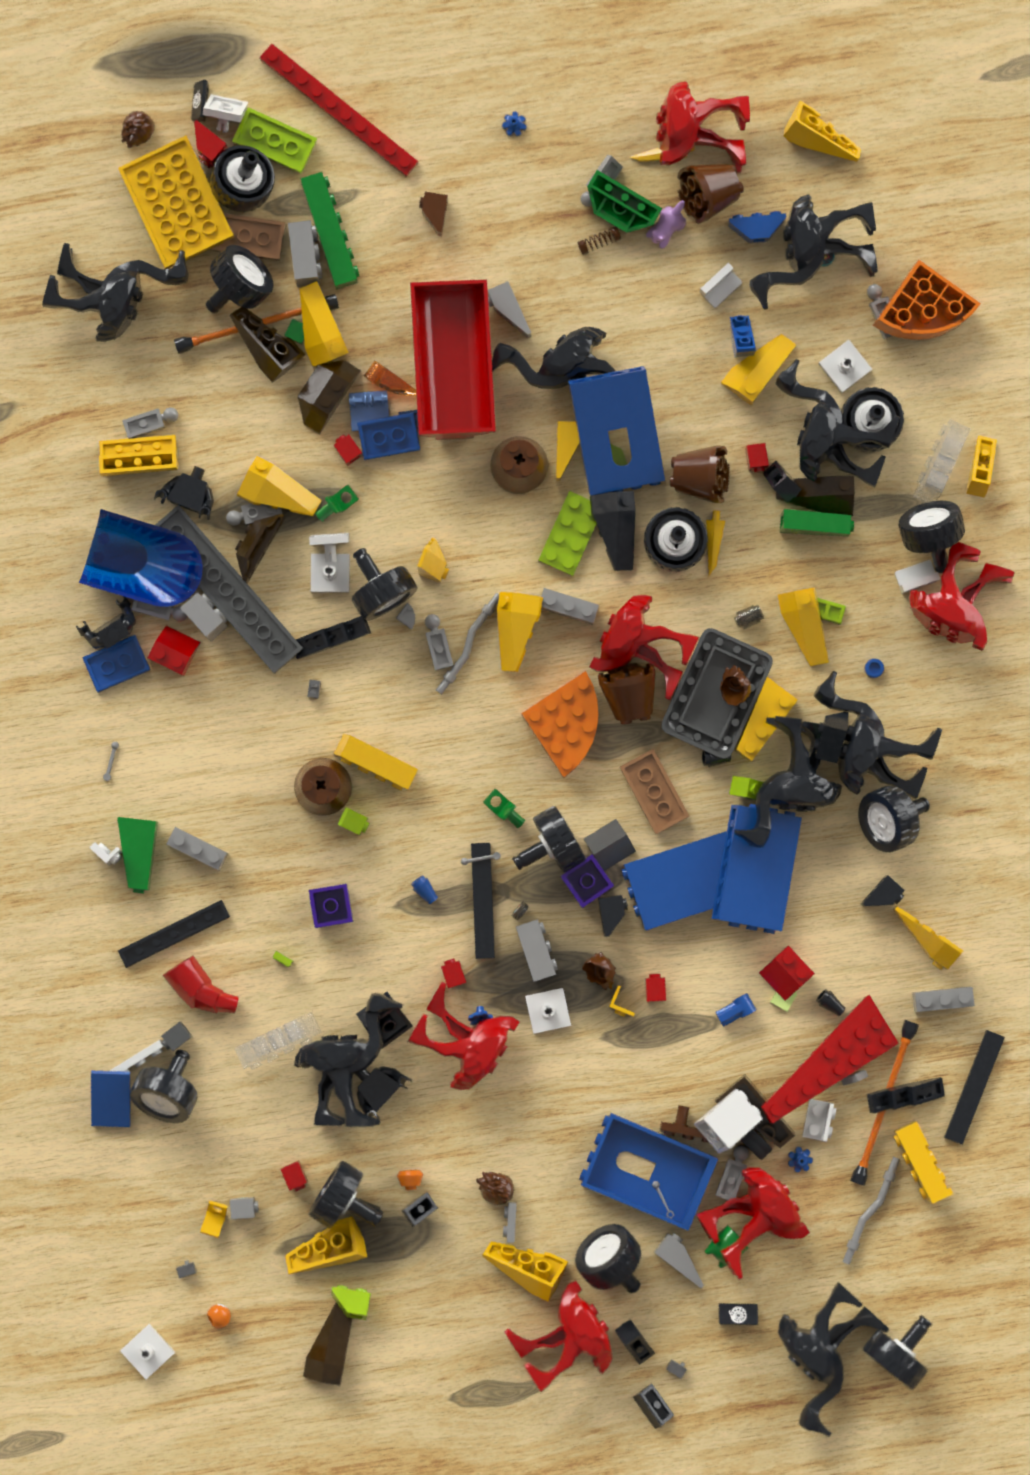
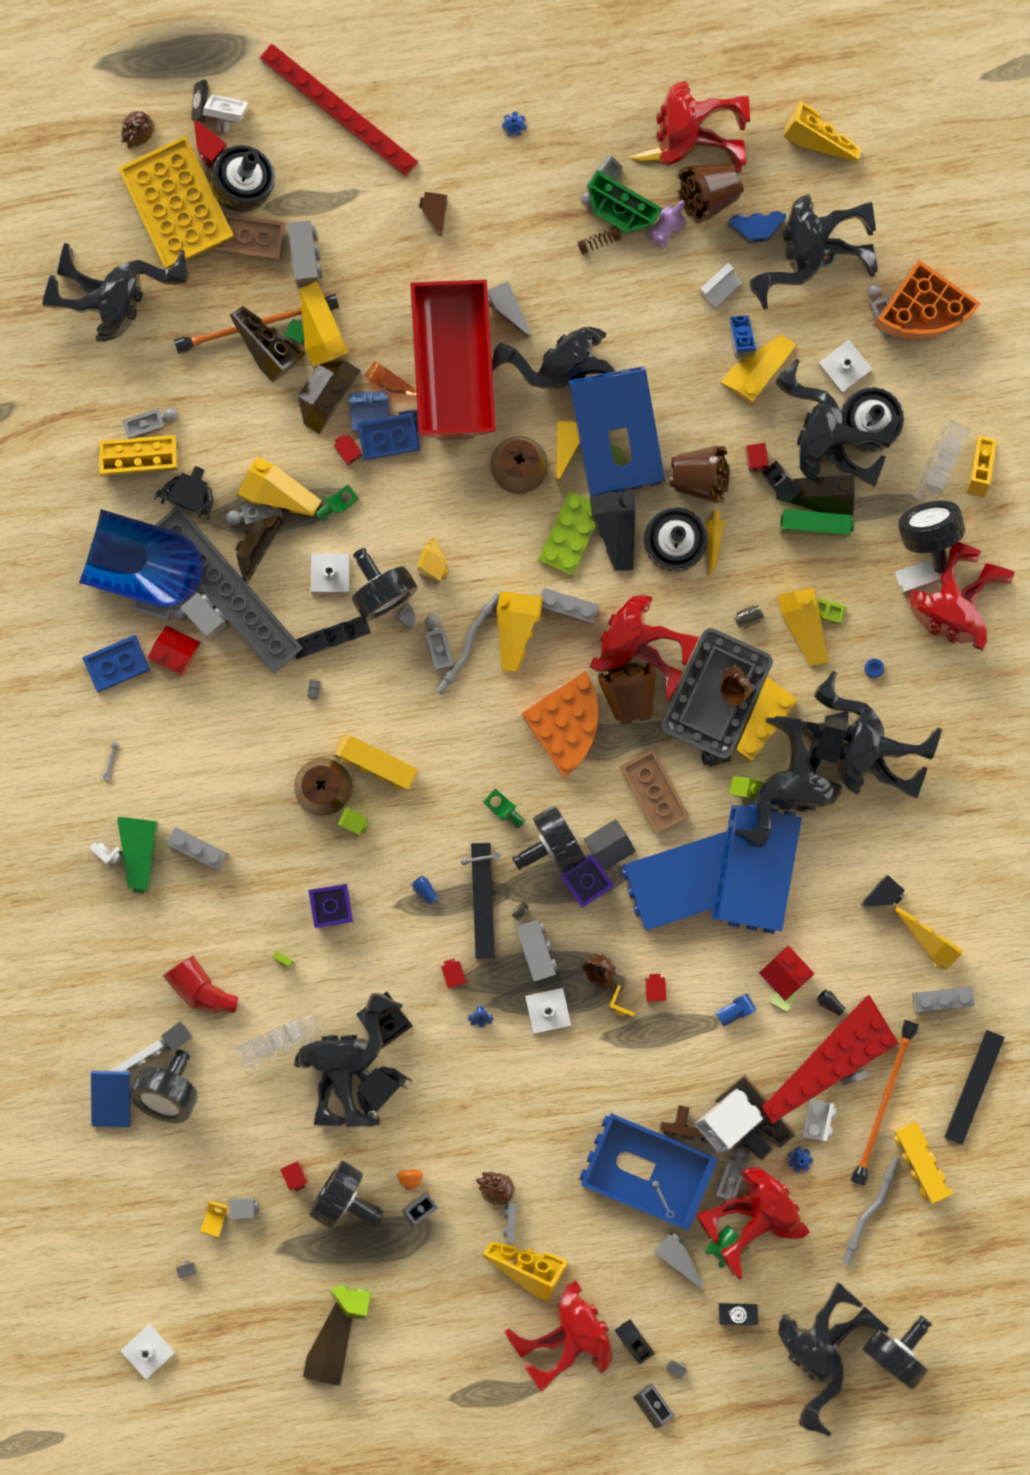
black torso [76,596,136,649] -> none
black tile [118,900,230,968] -> none
black wheel [206,245,274,313] -> none
orange piece [207,1304,231,1329] -> none
lime plate [232,107,317,174] -> none
yellow wedge [285,1216,367,1275] -> none
green brick [300,172,360,290] -> none
white tile [309,533,349,562] -> none
red animal [407,982,520,1090] -> none
black wheel [575,1224,641,1293] -> none
black slope [598,895,628,937] -> none
black wheel [858,786,930,853] -> none
black slope [867,1077,945,1114] -> none

